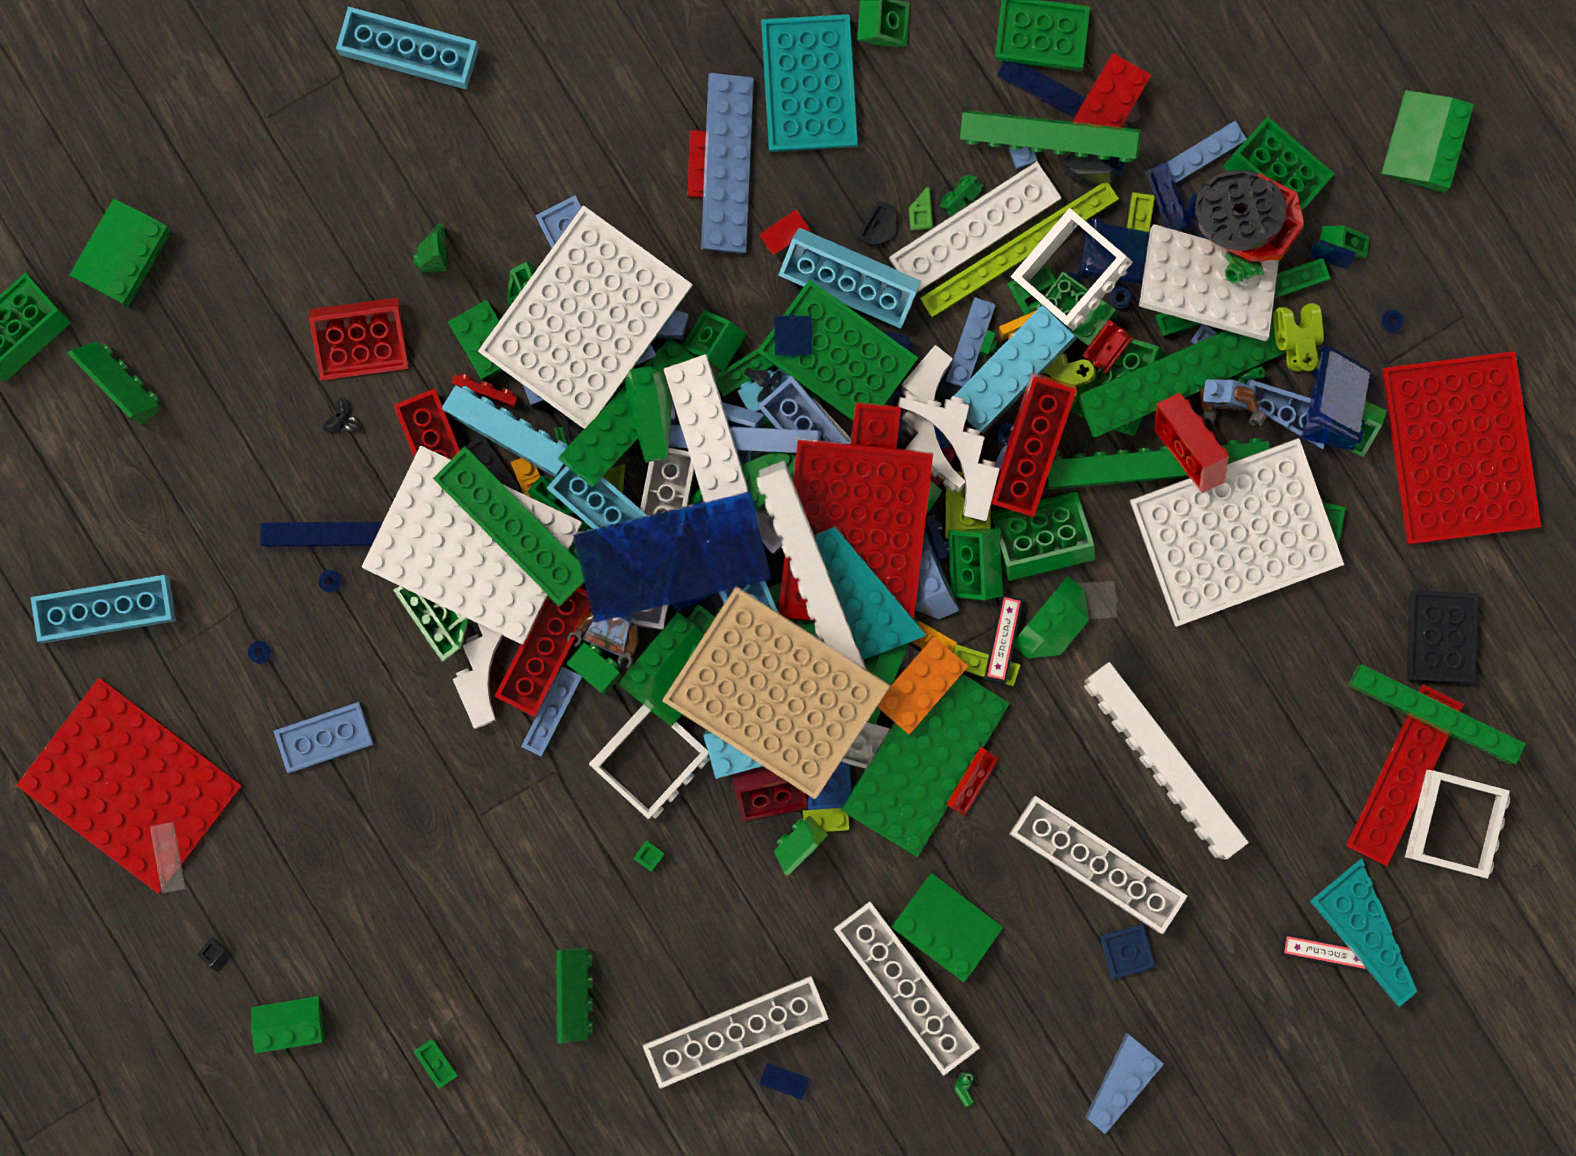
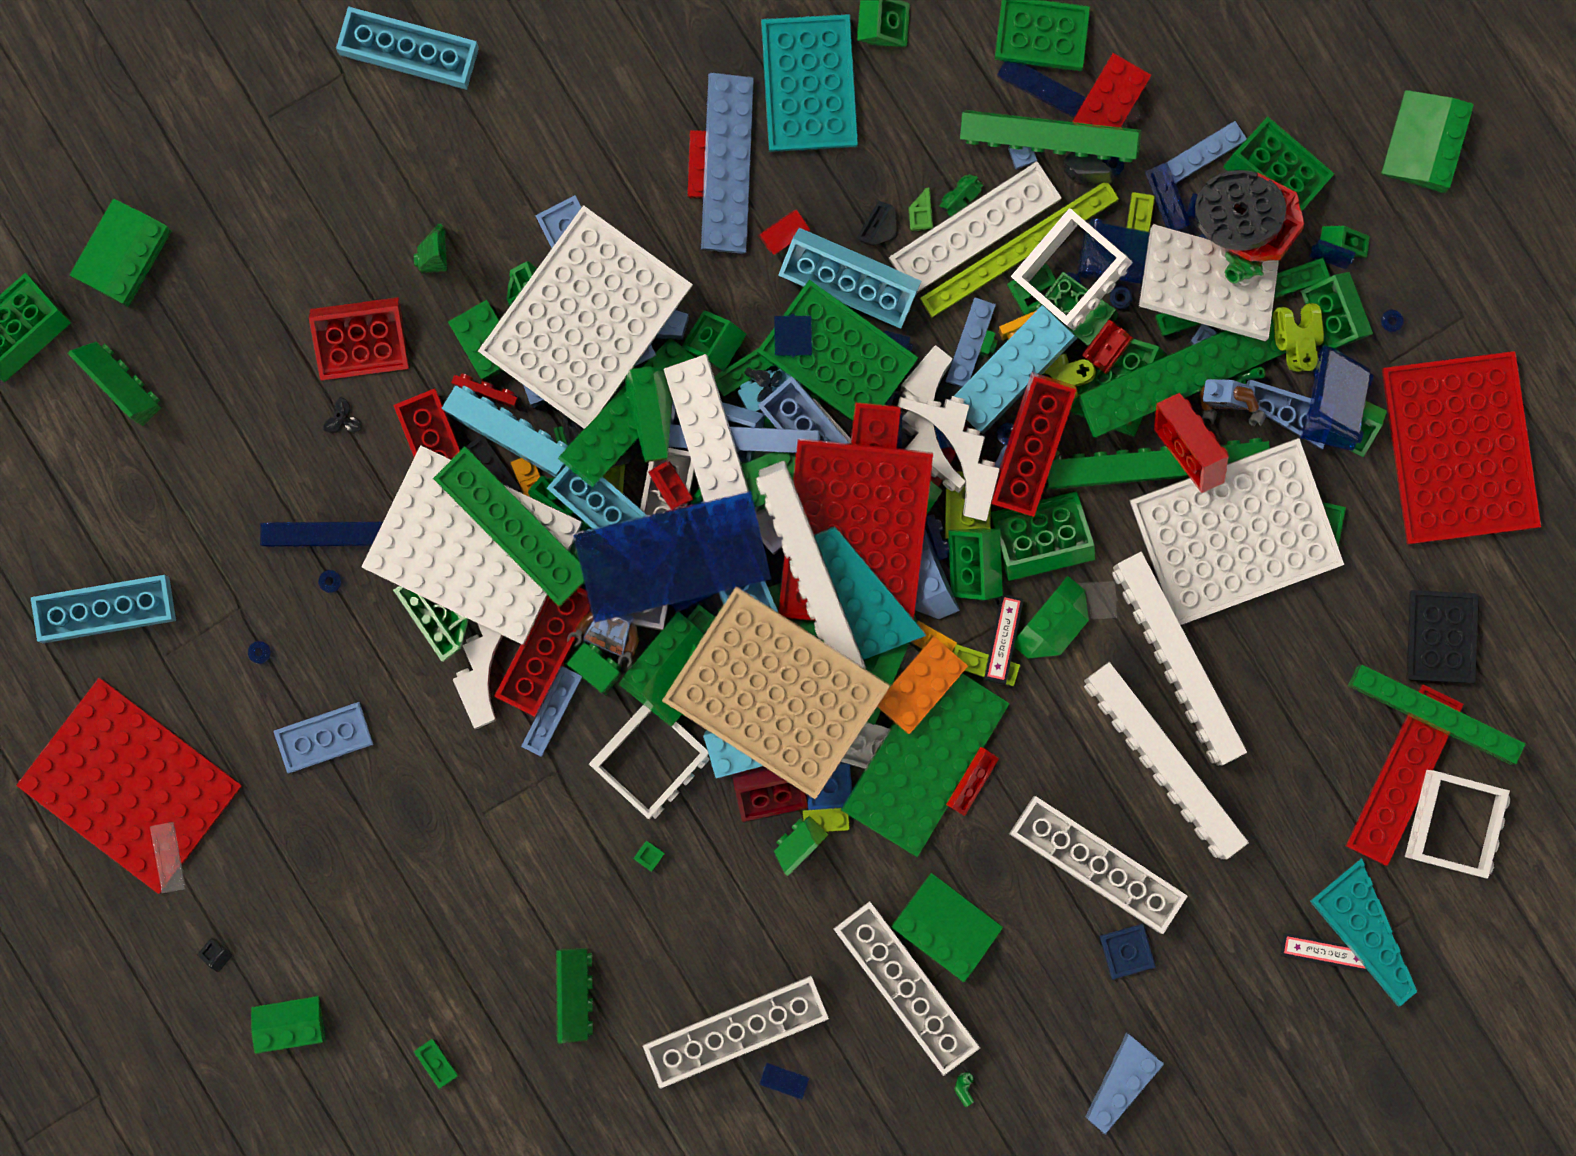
none -> red hinge [648,461,693,512]
none -> white brick [1112,552,1247,766]
none -> green slope [1301,272,1373,353]

